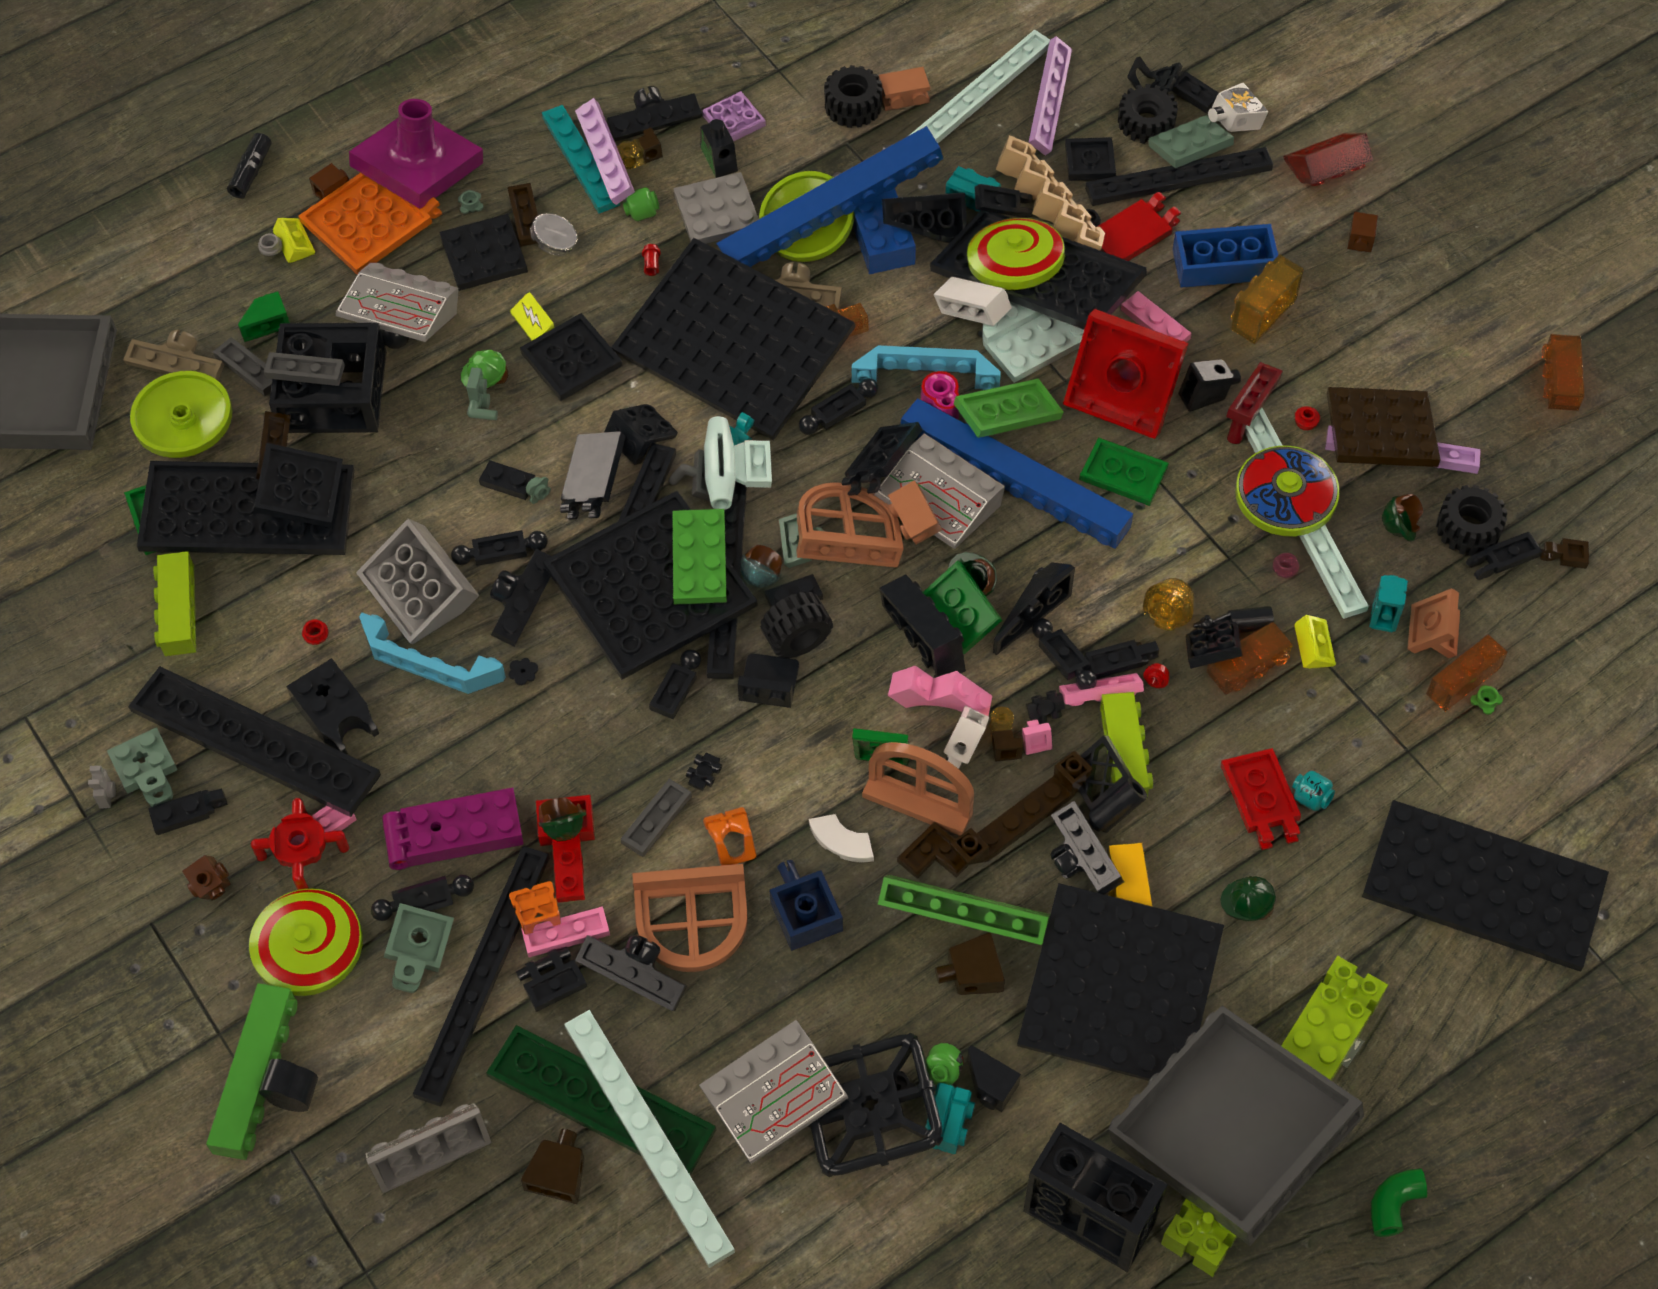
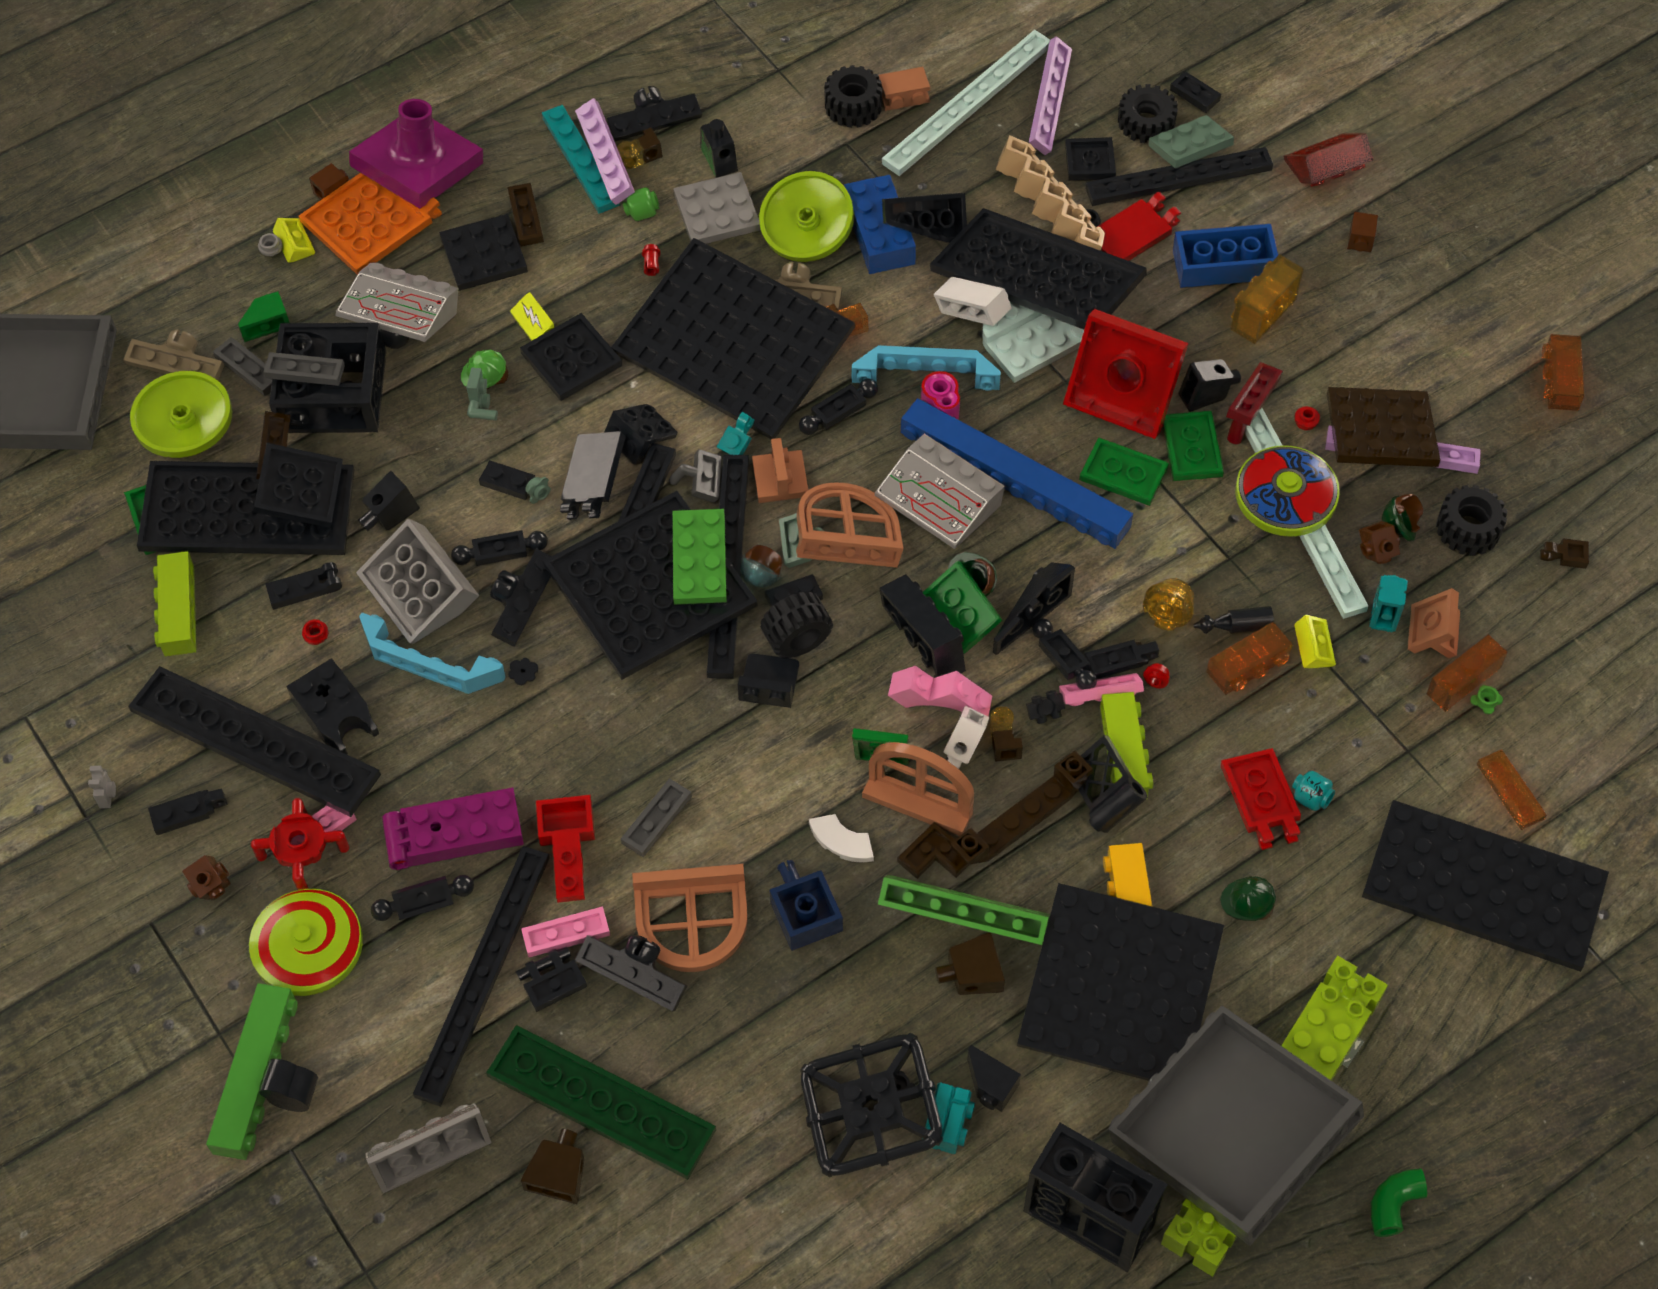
sand green plate [107,727,178,807] -> none
black axle [227,133,272,199] -> none
sand green plate [384,903,454,993] -> none
sand green plate [458,190,483,214] -> none
orange piece [509,881,561,935] -> none
tile [530,213,578,256] -> none
piece [538,797,587,841] -> none
light aqua plate [564,1010,735,1268] -> none
black plate [649,649,701,720] -> none
black piece [686,753,722,791] -> none
light grey slope [699,1020,848,1164] -> none
lavender tile [702,91,766,141] -> none
orange piece [703,807,756,866] -> none
light aqua plate [704,416,772,510] -> none
blue brick [717,126,943,267] -> none
black tile [841,422,923,496] -> none
nougat brick [888,480,943,545] -> none
bright green head [925,1043,964,1085] -> none
teal brick [945,166,1001,212] -> none
bright green plate [953,378,1064,438] -> none
lime dish [967,218,1065,290] -> none
black hinge [975,184,1033,218] -> none
bright pink tile [1022,719,1052,755] -> none
plate [1050,801,1124,894] -> none
bright pink plate [1121,291,1191,342] -> none
black piece [1127,56,1183,92] -> none
black tile [1186,622,1243,669] -> none
white torso [1208,83,1269,132] -> none
clear pink plate [1273,553,1299,578] -> none
black hinge [1466,532,1543,580] -> none
none -> black plate [265,562,342,610]
none -> black torso [358,471,420,531]
none -> nougat bracket [752,438,808,503]
none -> green tile [1163,411,1224,481]
none -> reddish brown brick [1359,521,1400,564]
none -> clear orange plate [1477,749,1547,830]

